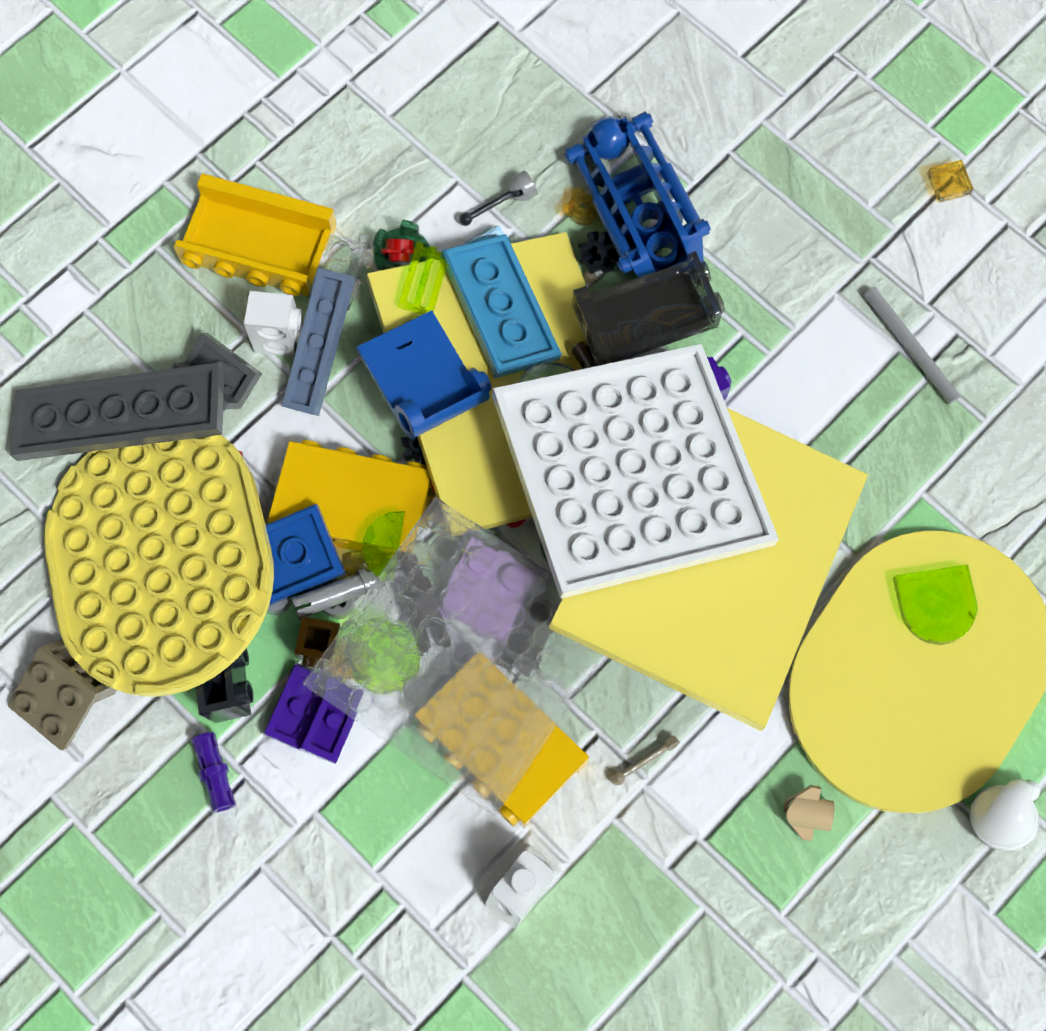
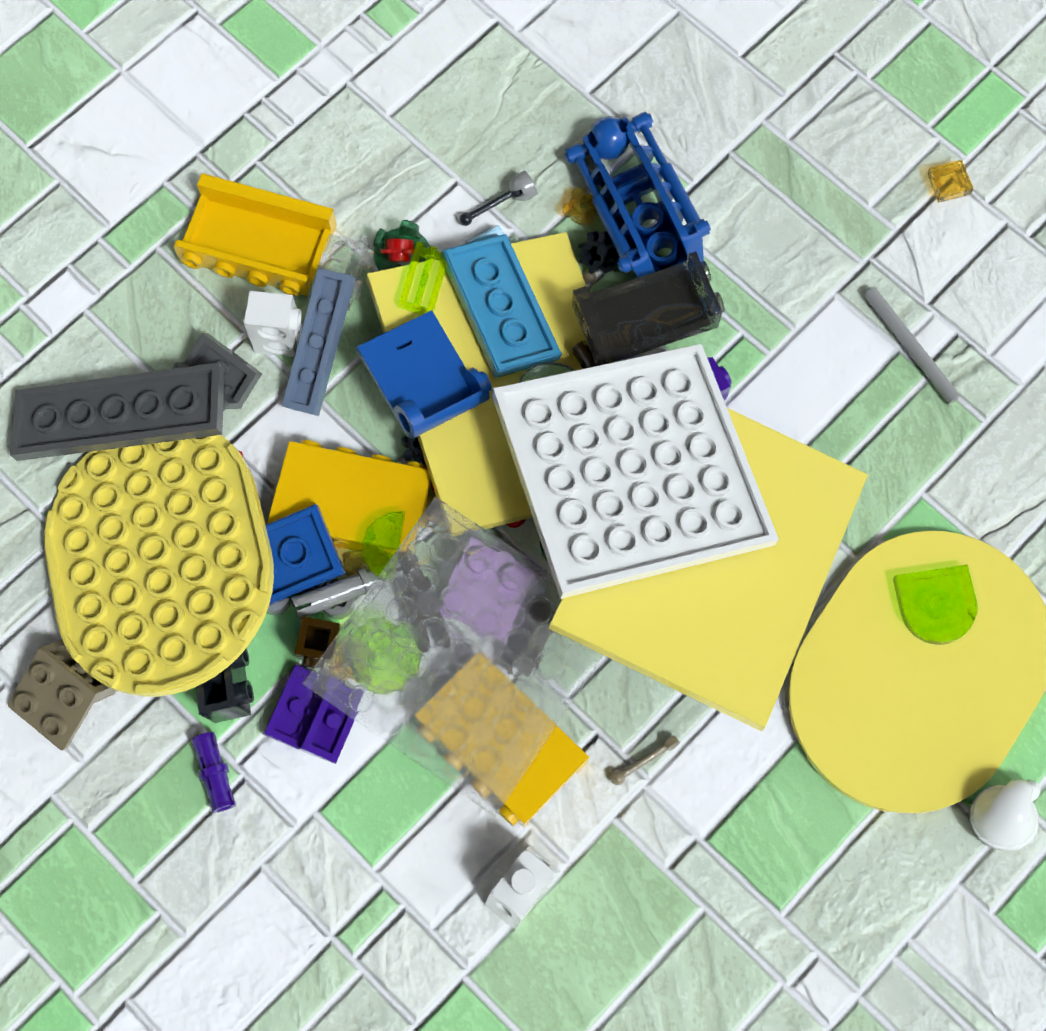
tan piece [784,785,835,841] -> none

